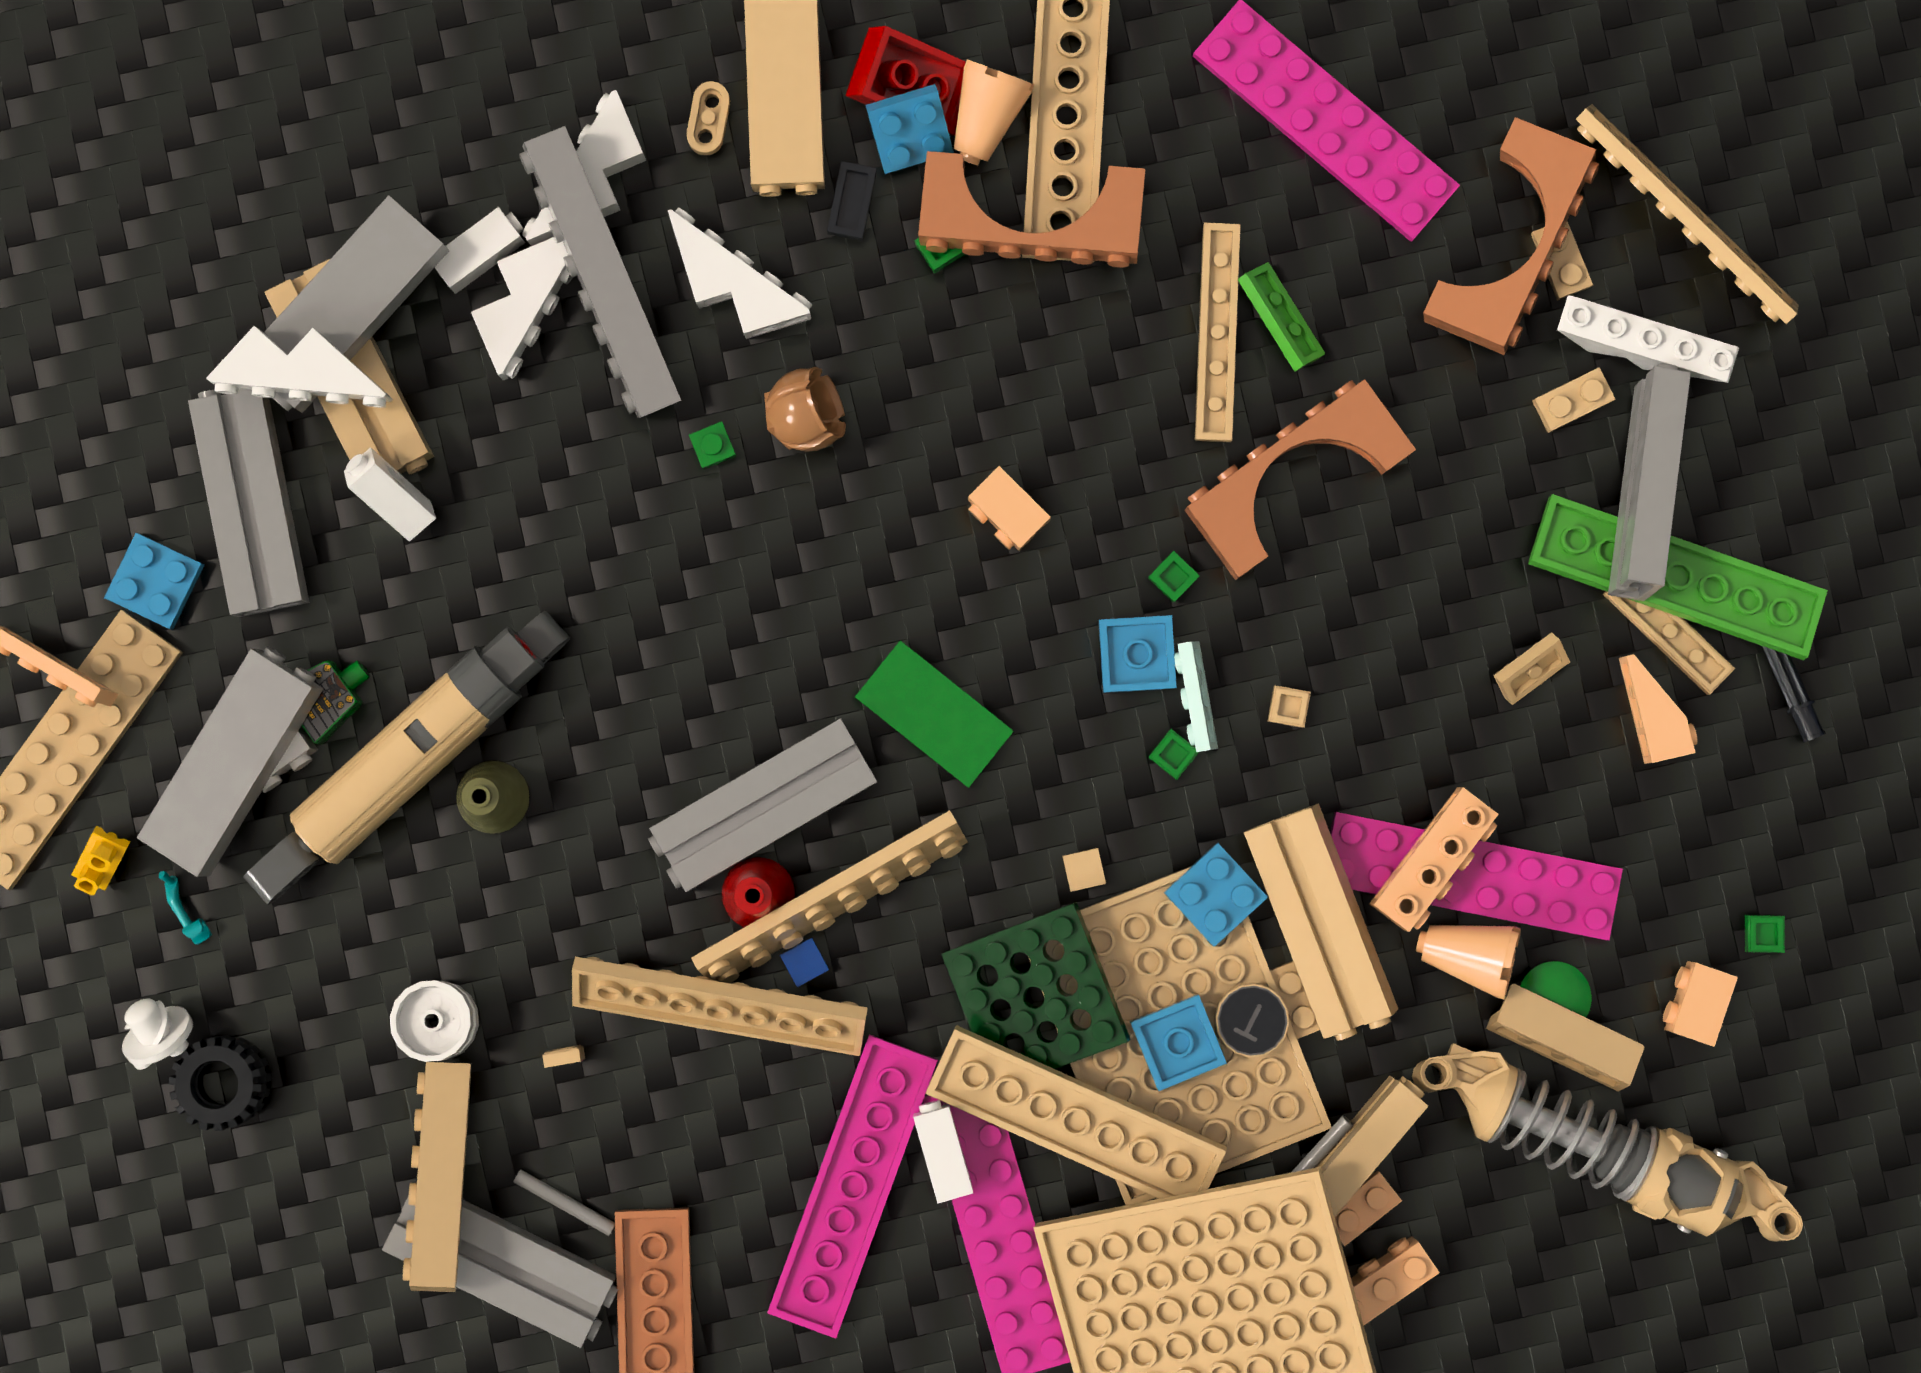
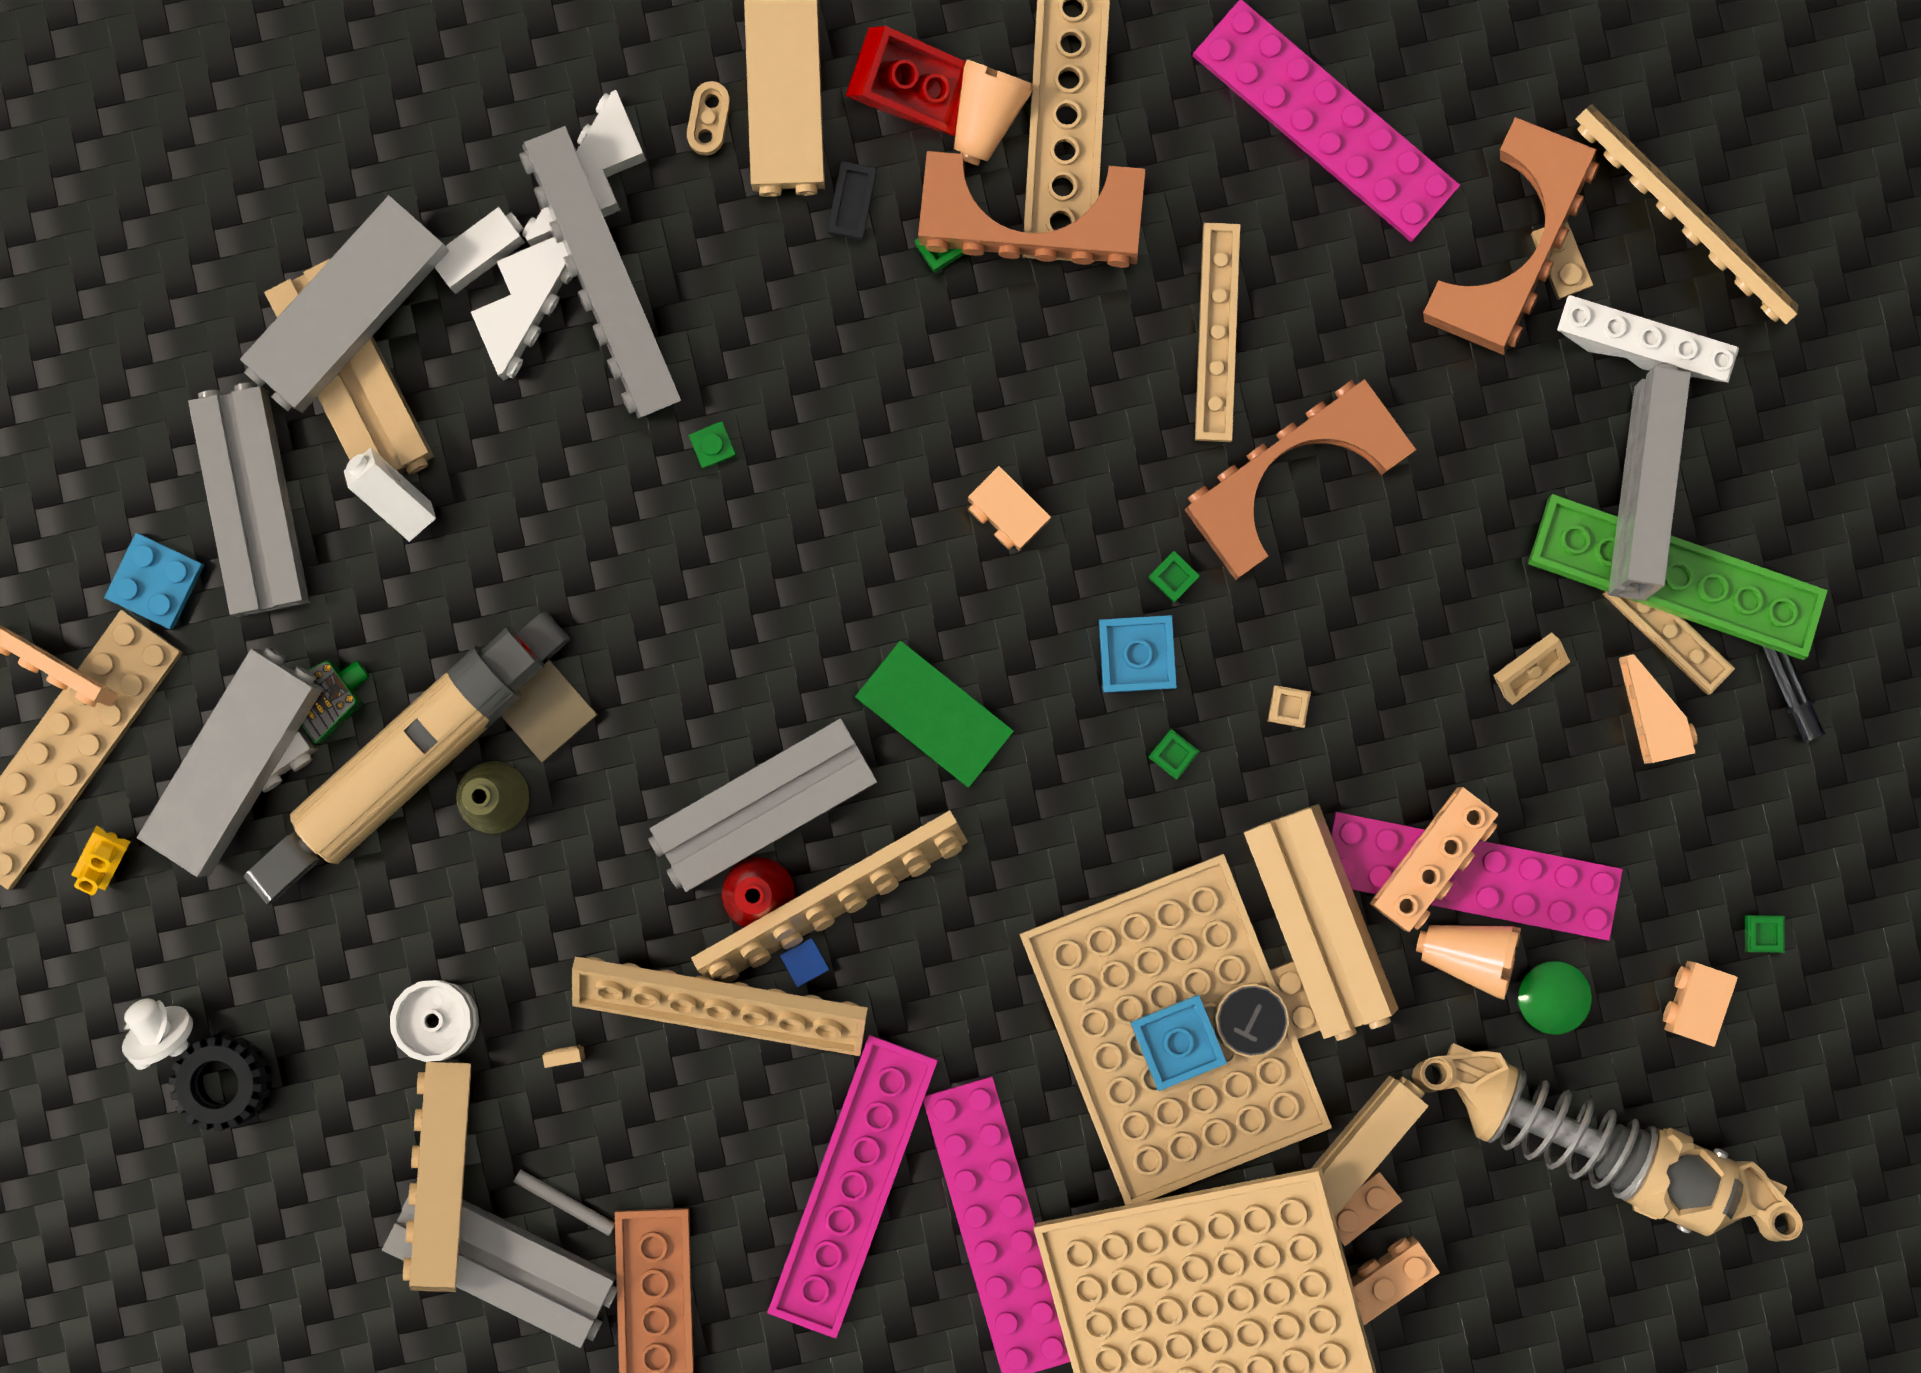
teal piece [159,871,212,945] -> none
white slope [206,326,393,408] -> none
white slope [668,207,812,339] -> none
medium nougat piece [764,367,846,452] -> none
dark azure plate [865,84,954,174] -> none
white brick [913,1100,973,1203] -> none
tan plate [925,1025,1227,1199] -> none
dark green piece [941,902,1131,1069] -> none
tan tile [1062,848,1106,892] -> none
dark azure plate [1163,843,1268,947] -> none
light aqua plate [1174,641,1218,752] -> none
bright green plate [1238,262,1325,372] -> none
light grey bar [1291,1115,1353,1173] -> none
tan panel [1486,984,1644,1092] -> none
tan plate [1532,367,1616,433] -> none
none -> dark tan tile [502,660,598,763]

